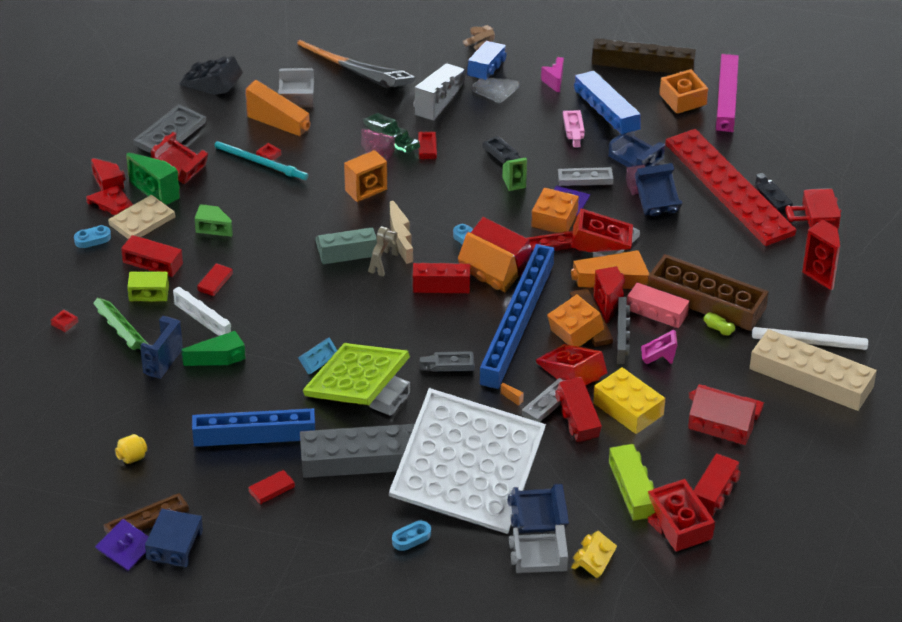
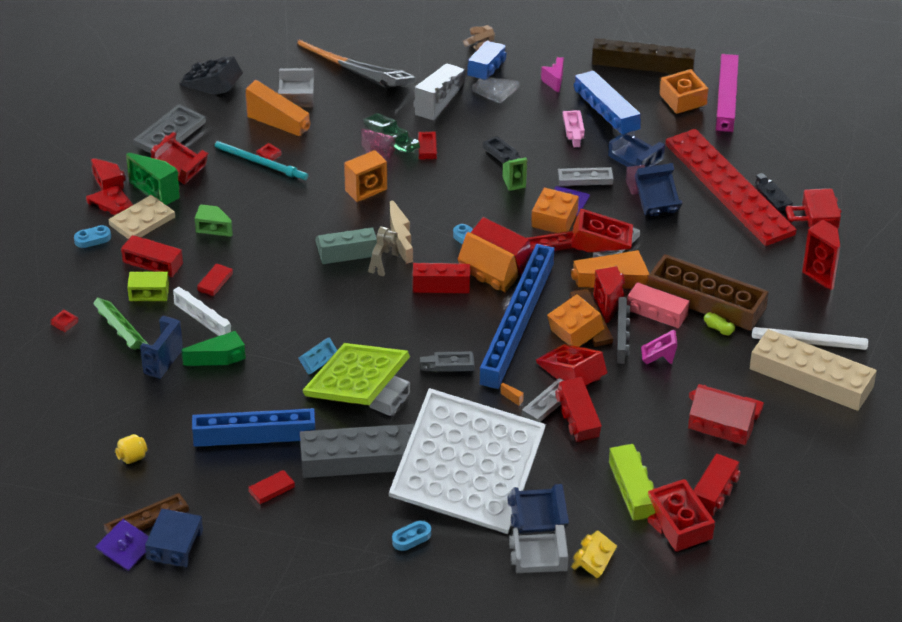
yellow brick [593,367,665,434] -> none

